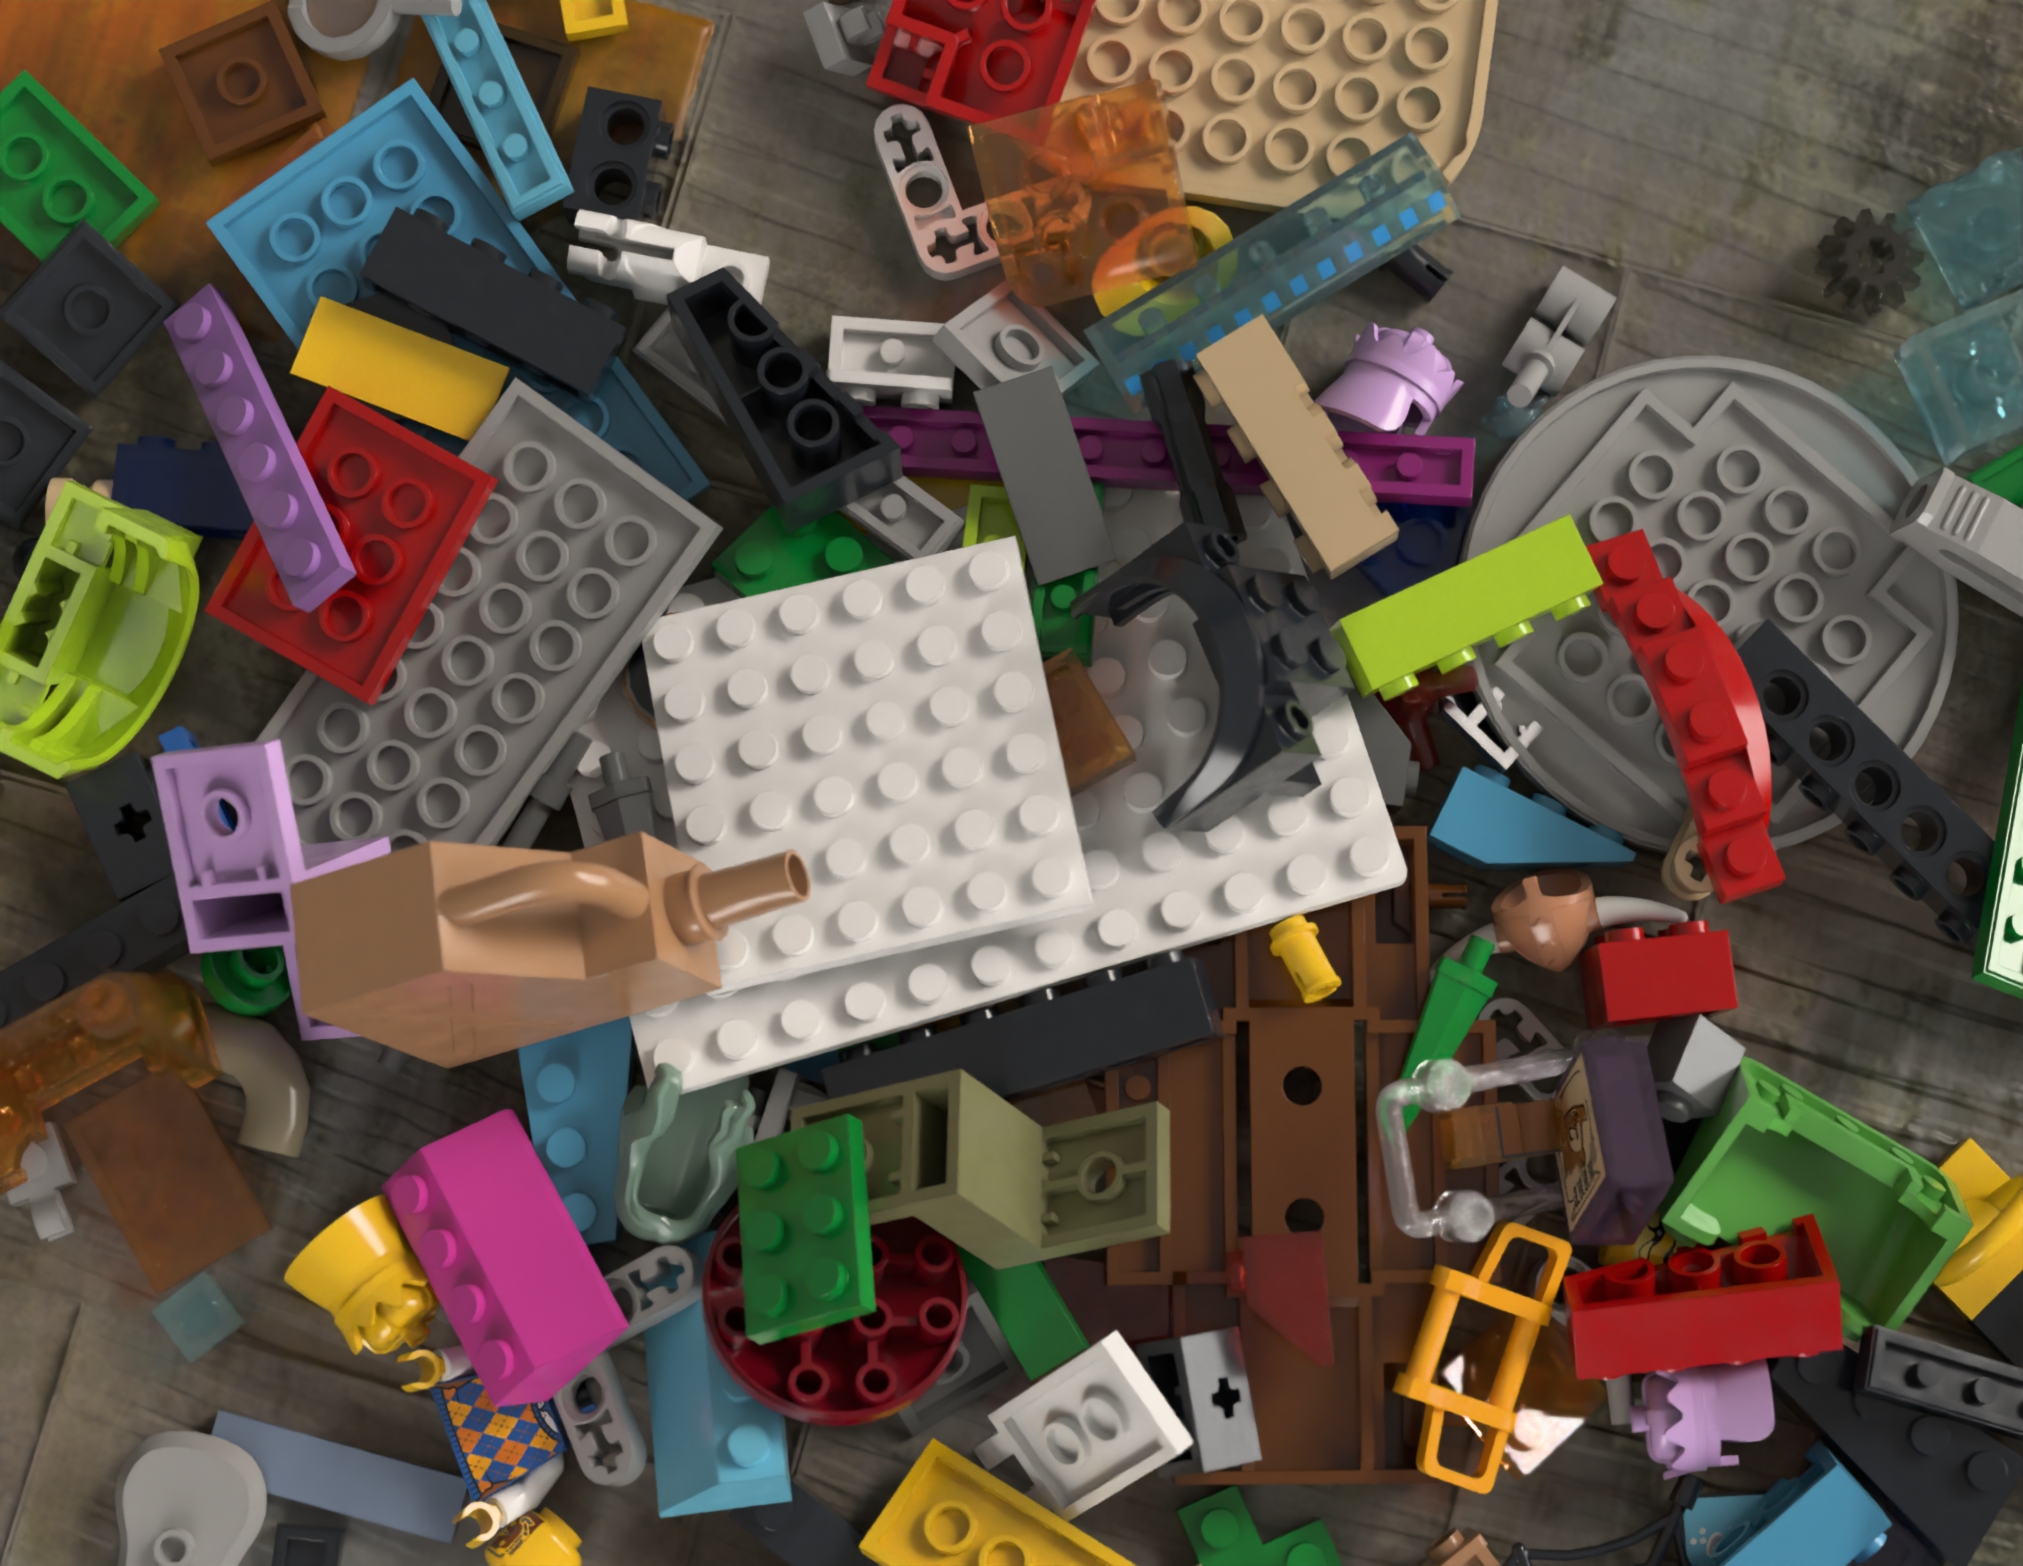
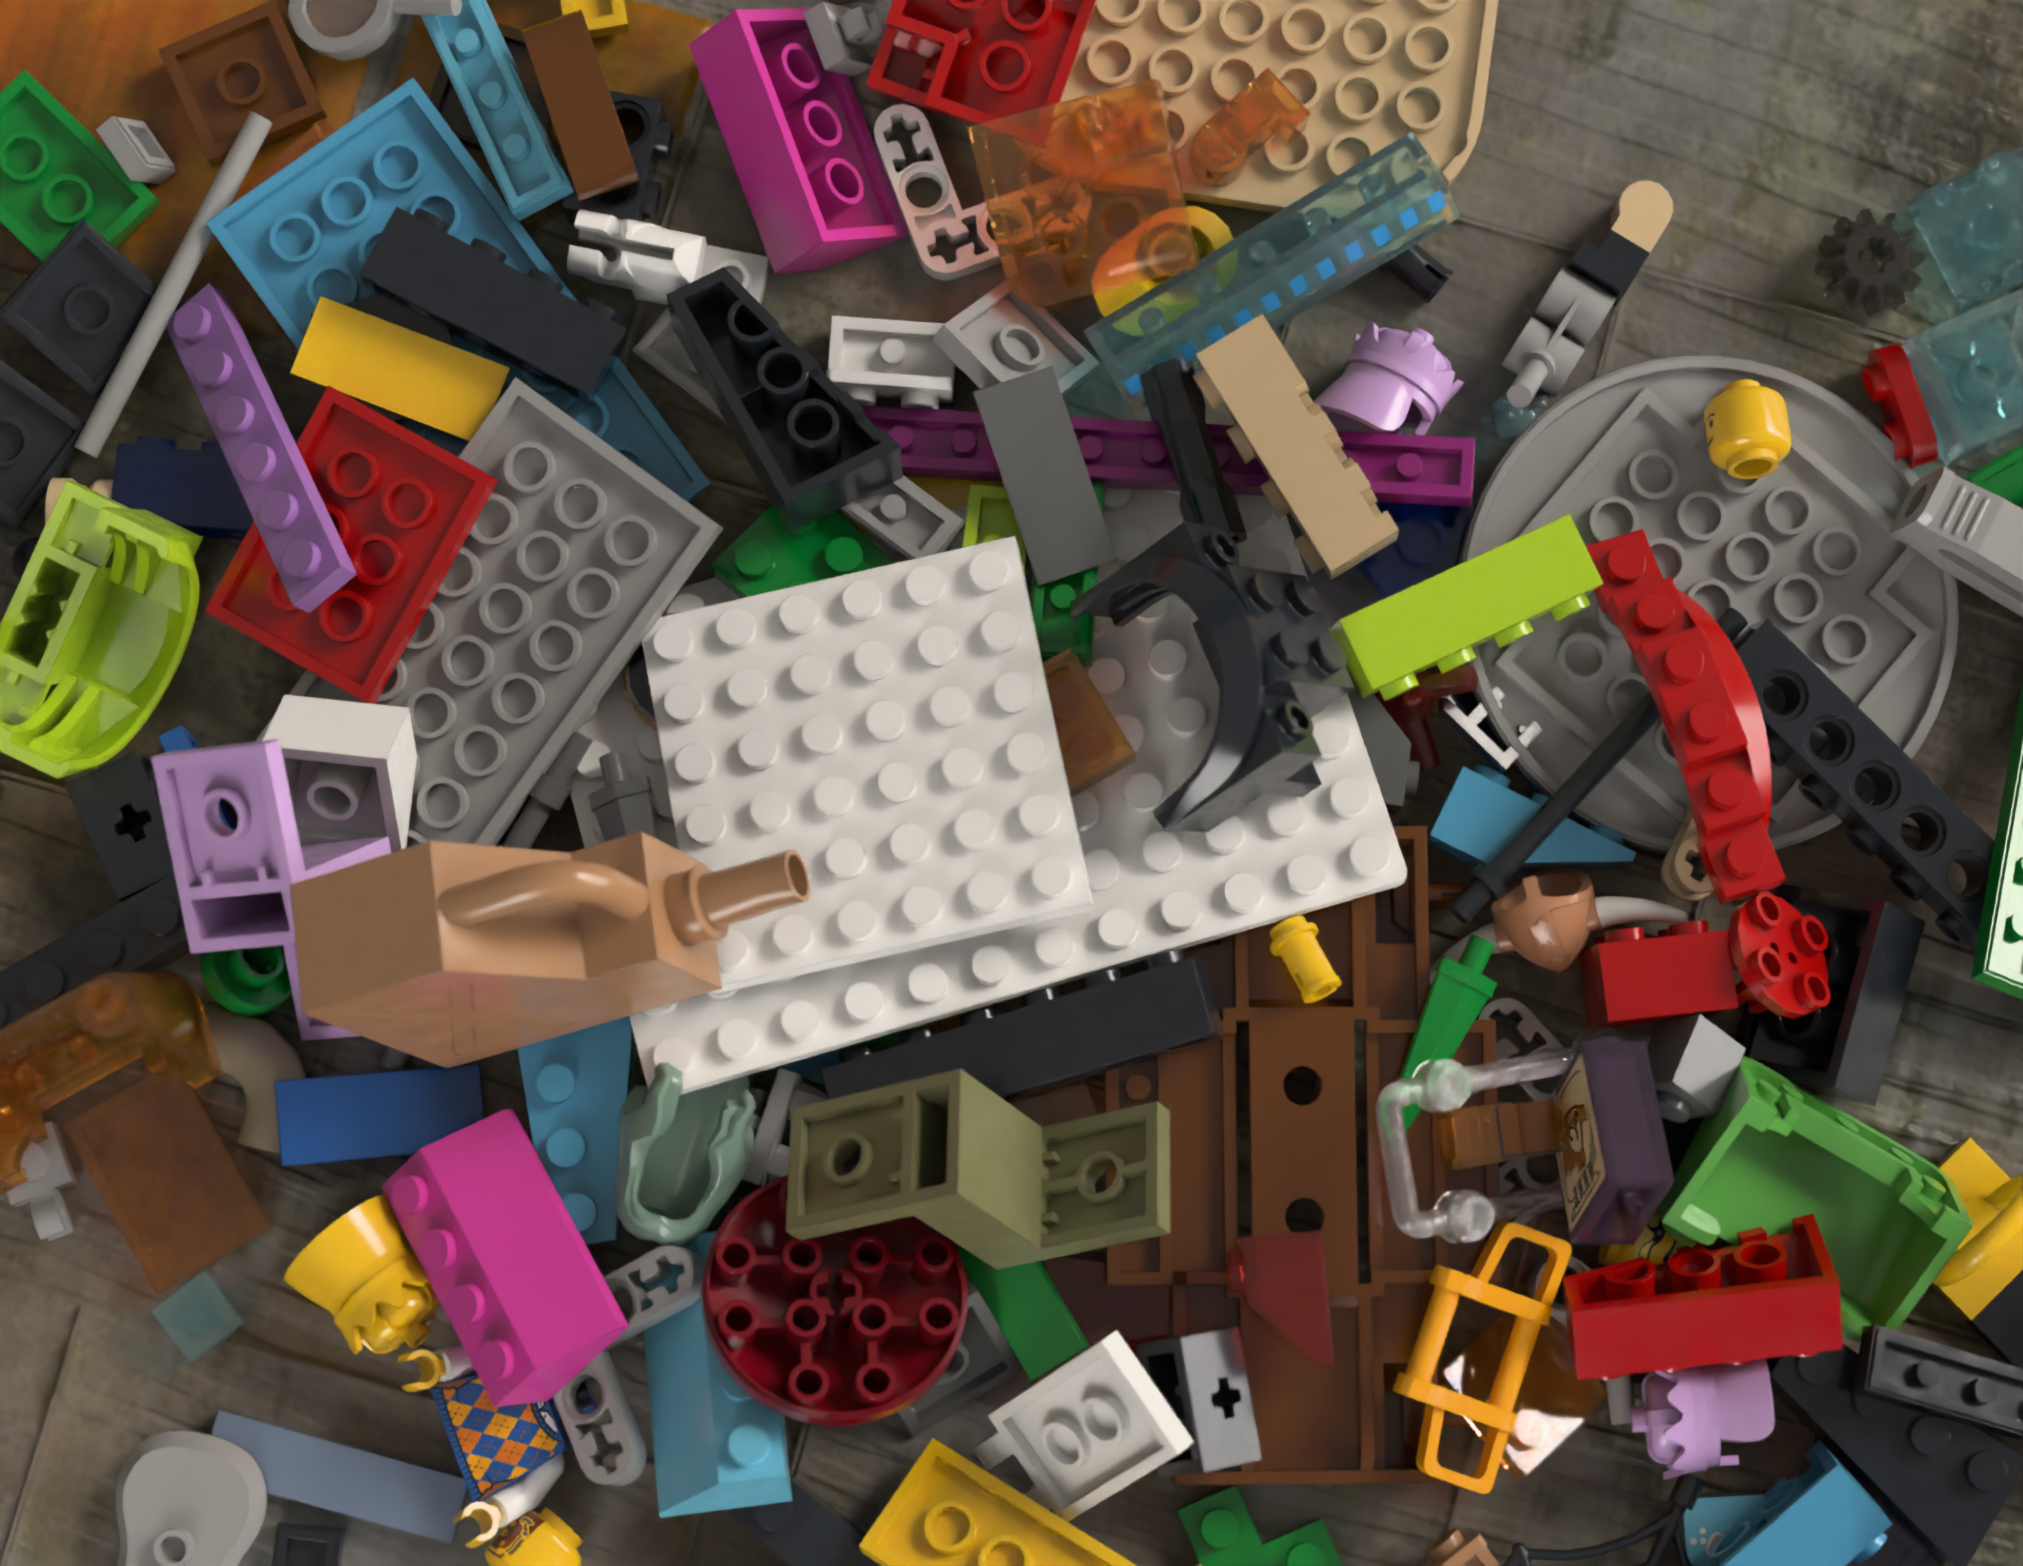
green plate [736,1113,876,1344] -> none
none -> light grey piece [74,111,273,458]
none -> light grey tile [96,116,176,185]
none -> white slope [262,694,417,853]
none -> blue piece [274,1064,484,1167]
none -> reddish brown beam [521,10,640,201]
none -> dark pink slope [689,8,909,274]
none -> clear orange leg [1189,68,1311,188]
none -> black bar [1448,607,1748,924]
none -> leg [1567,181,1673,307]
none -> yellow head [1703,379,1791,479]
none -> red plate [1728,891,1831,1019]
none -> black slope [1735,884,1925,1106]
none -> red plate [1861,343,1938,469]

